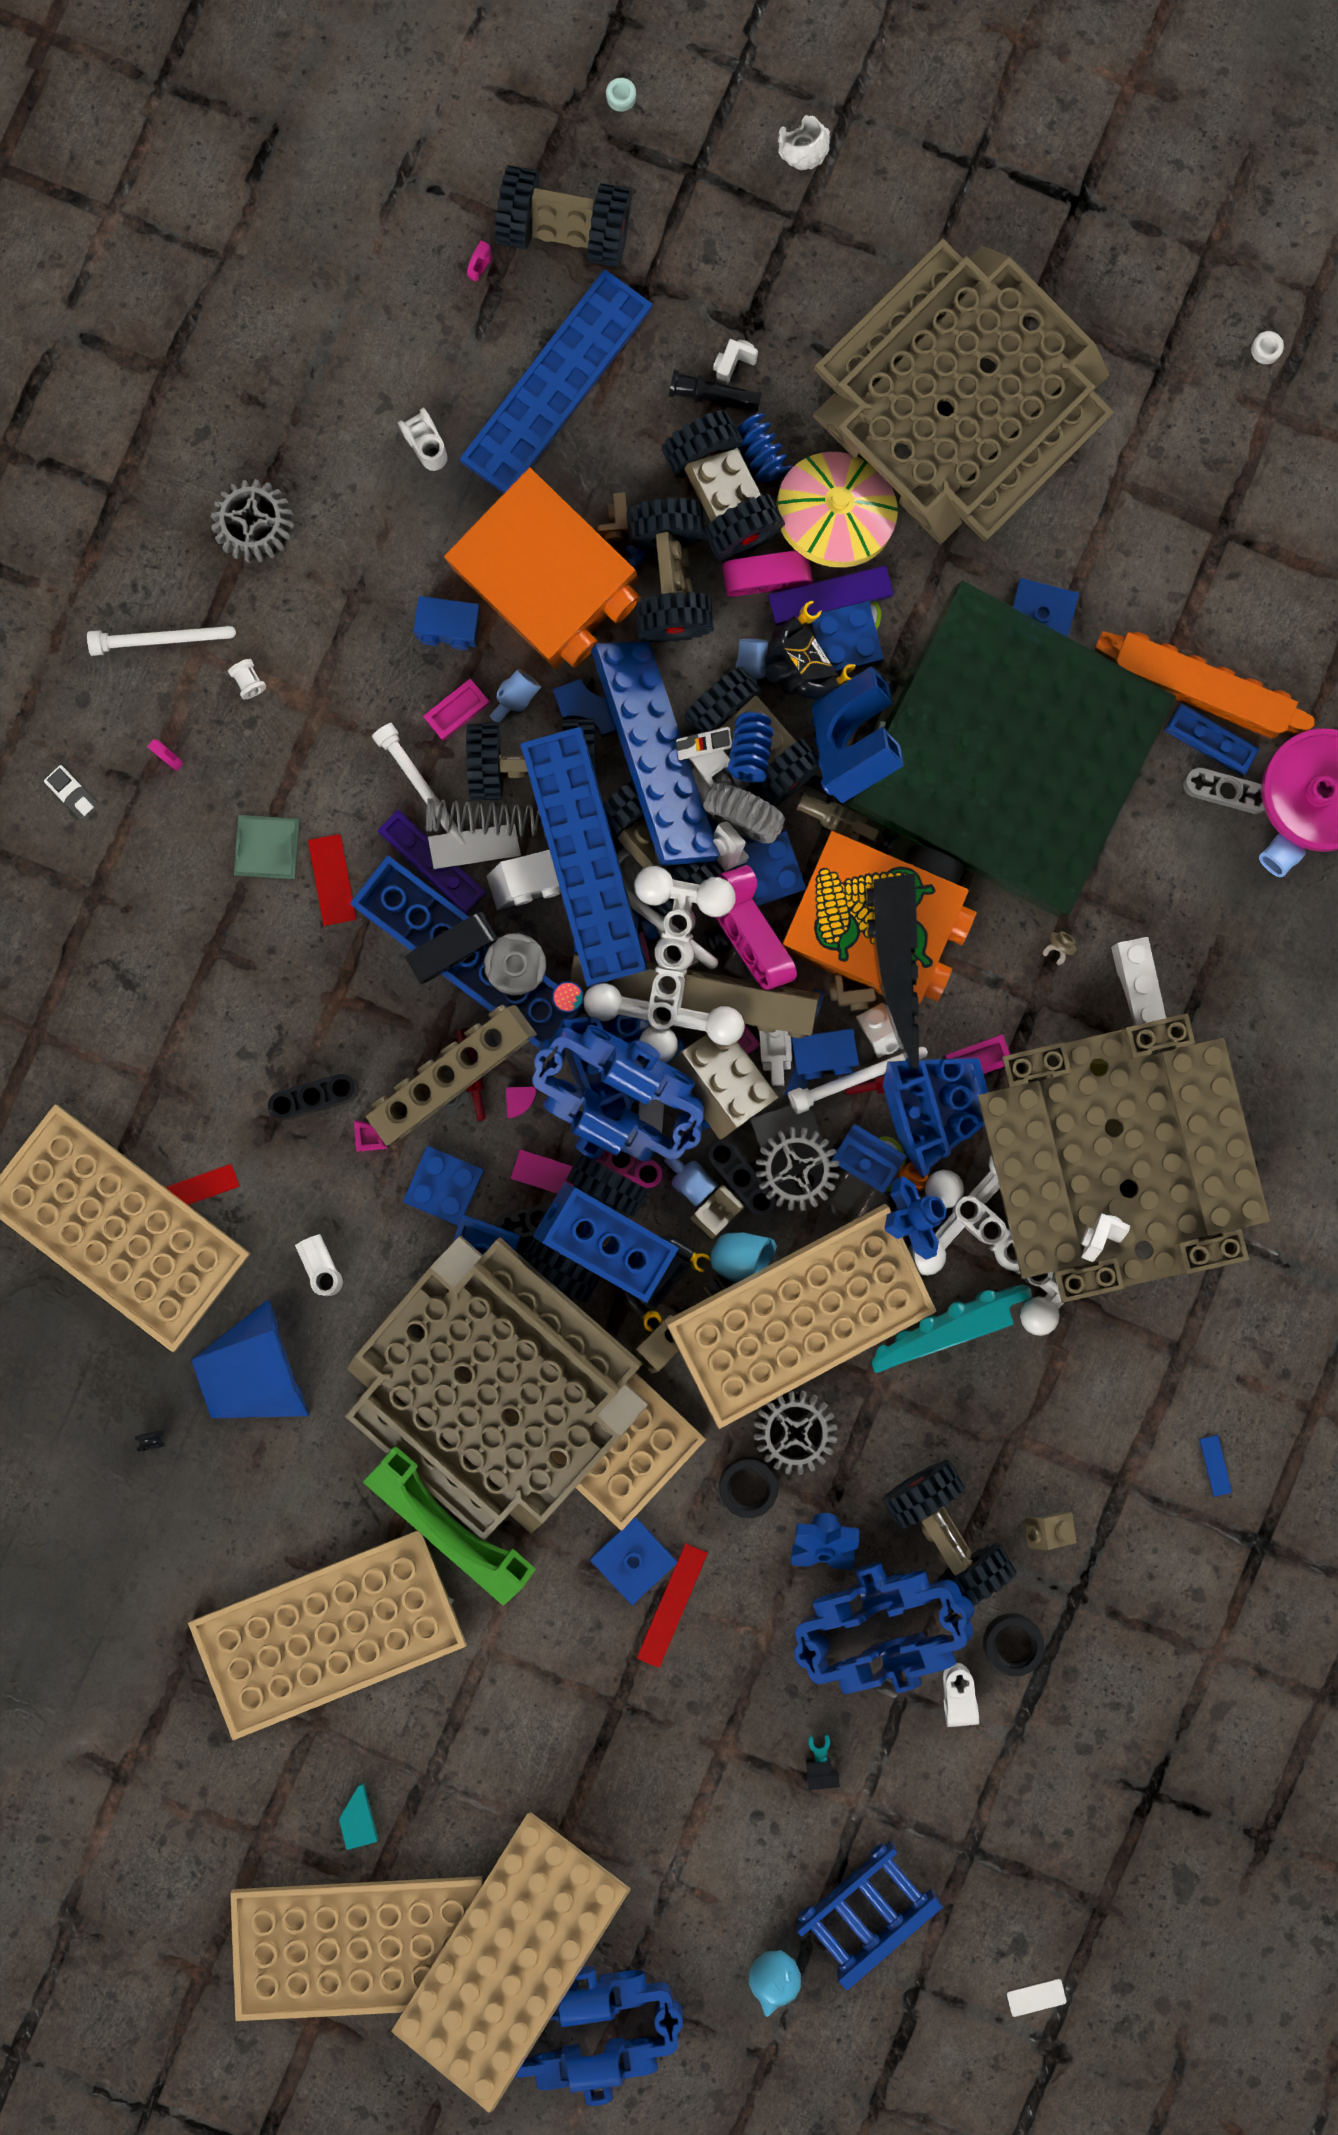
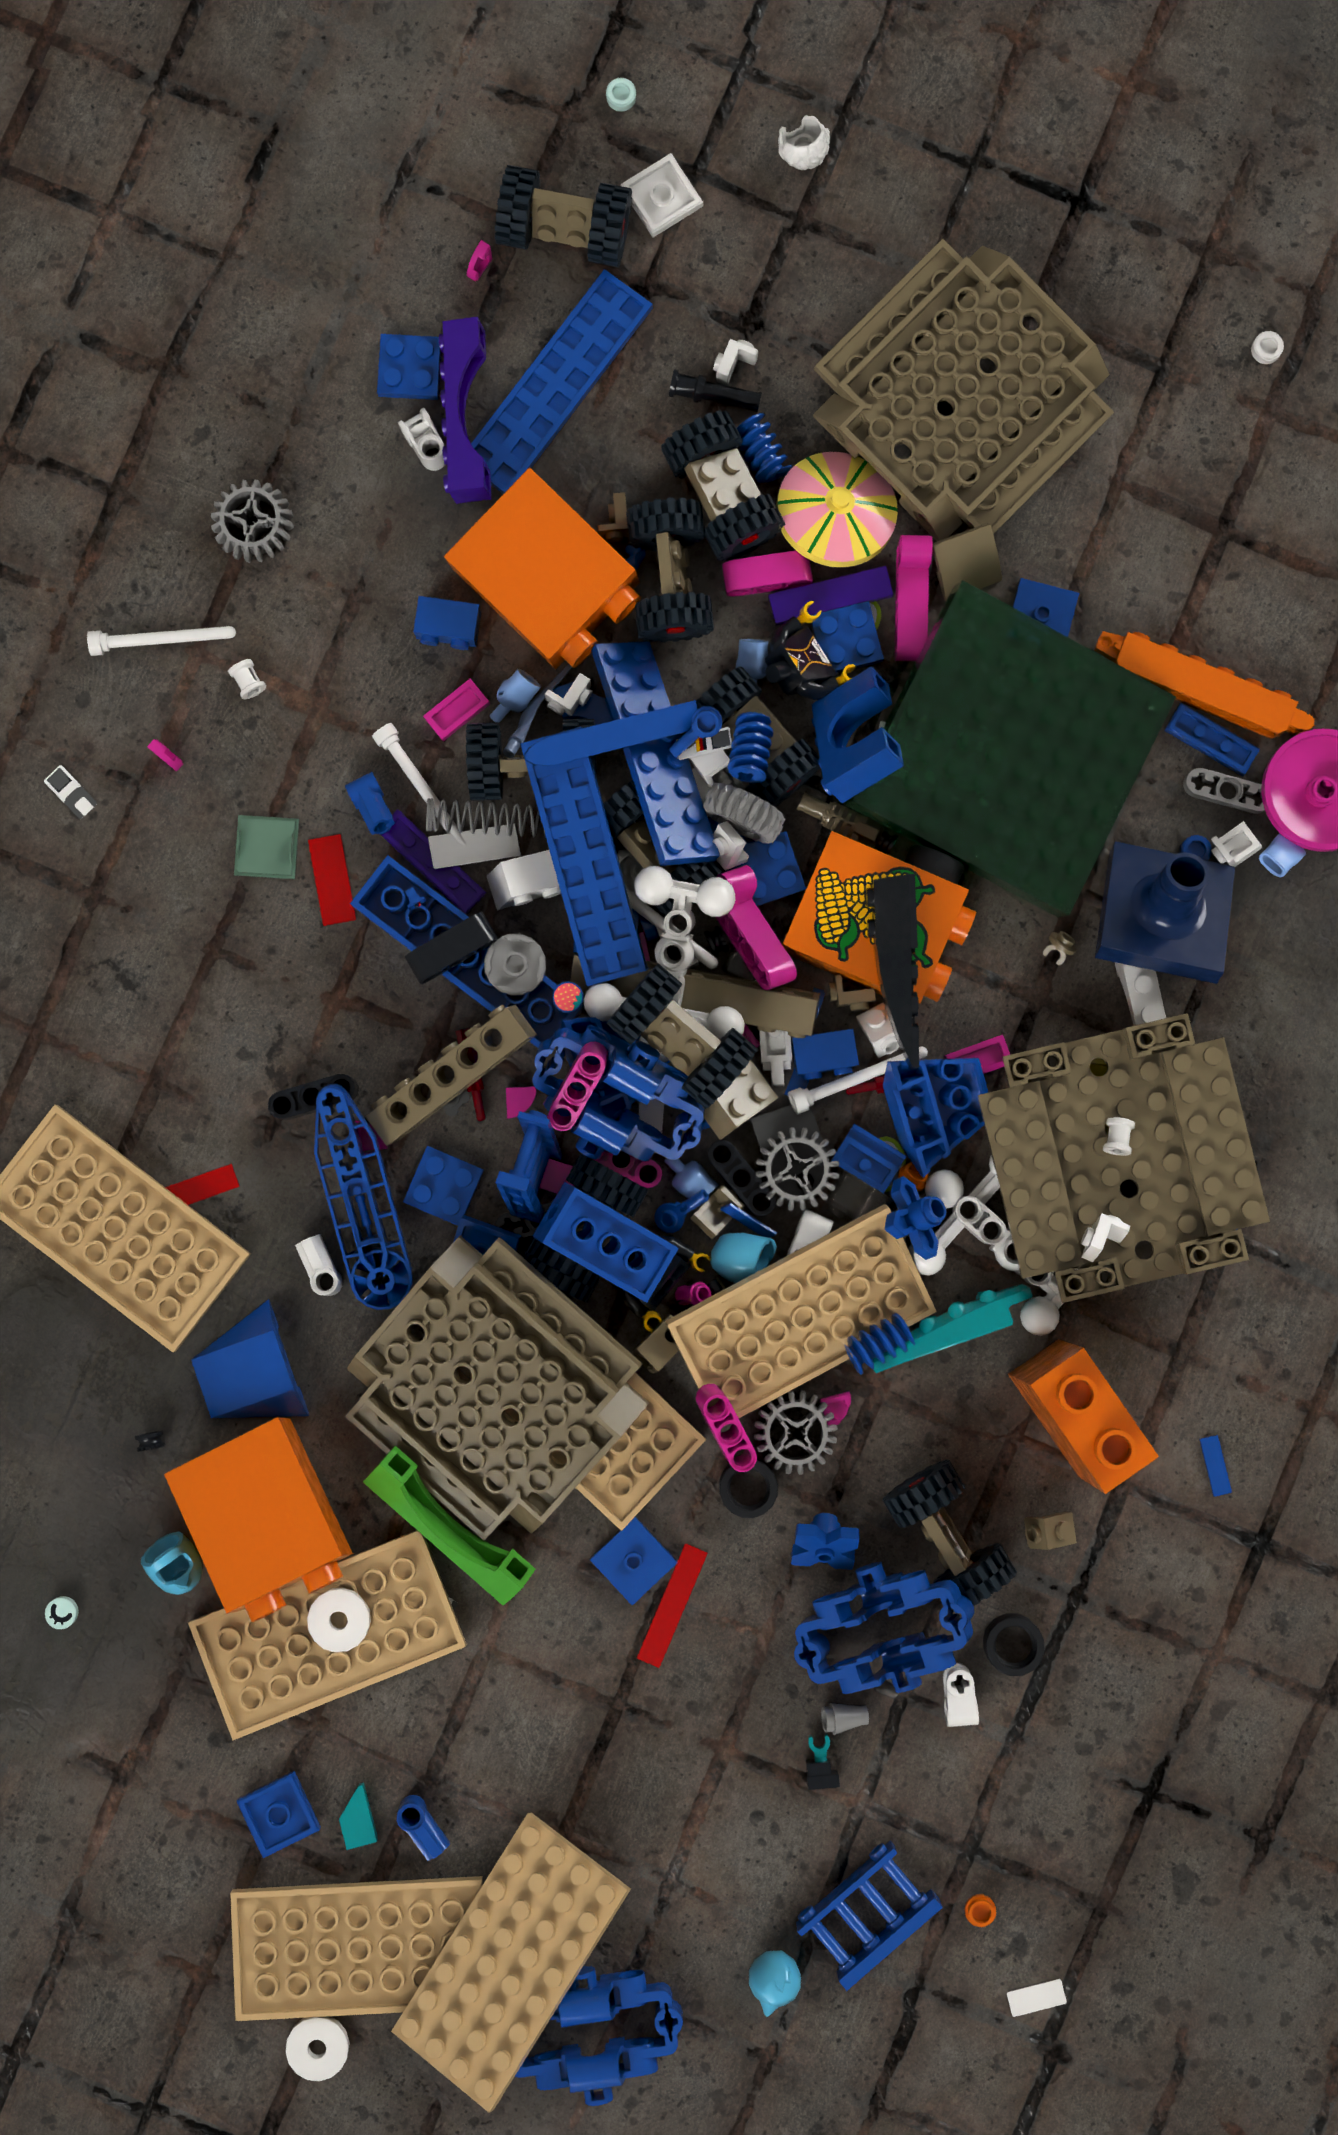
none -> light aqua tile [45,1596,79,1629]
none -> medium azure piece [141,1531,202,1595]
none -> orange brick [164,1417,353,1622]
none -> blue plate [236,1771,321,1858]
none -> white tile [286,2016,350,2081]
none -> white tile [307,1588,371,1652]
none -> blue beam [314,1084,413,1310]
none -> blue piece [345,772,395,835]
none -> blue plate [377,334,441,400]
none -> blue piece [397,1795,450,1861]
none -> blue piece [405,887,426,910]
none -> dark purple arch [439,317,492,504]
none -> blue fence [495,1110,563,1223]
none -> sand blue piece [503,663,572,758]
none -> blue piece [524,700,697,766]
none -> white bracket [545,673,593,716]
none -> dark pink beam [547,1042,608,1131]
none -> black plate [606,963,757,1109]
none -> white tile [621,153,703,238]
none -> blue plate [654,1189,709,1233]
none -> blue plate [669,706,723,758]
none -> dark pink pin [675,1282,711,1305]
none -> dark pink beam [696,1384,757,1472]
none -> blue window [720,1203,777,1238]
none -> white piece [787,1209,834,1256]
none -> dark pink tile [820,1391,851,1425]
none -> light grey cone [821,1703,869,1735]
none -> blue piece [844,1313,915,1375]
none -> dark pink beam [895,535,933,662]
none -> dark tan slope [932,523,1002,601]
none -> orange plate [964,1894,996,1927]
none -> orange brick [1008,1339,1159,1494]
none -> dark blue piece [1095,841,1235,984]
none -> white bush [1103,1117,1135,1156]
none -> blue tile [1179,835,1212,861]
none -> white bracket [1211,821,1263,867]

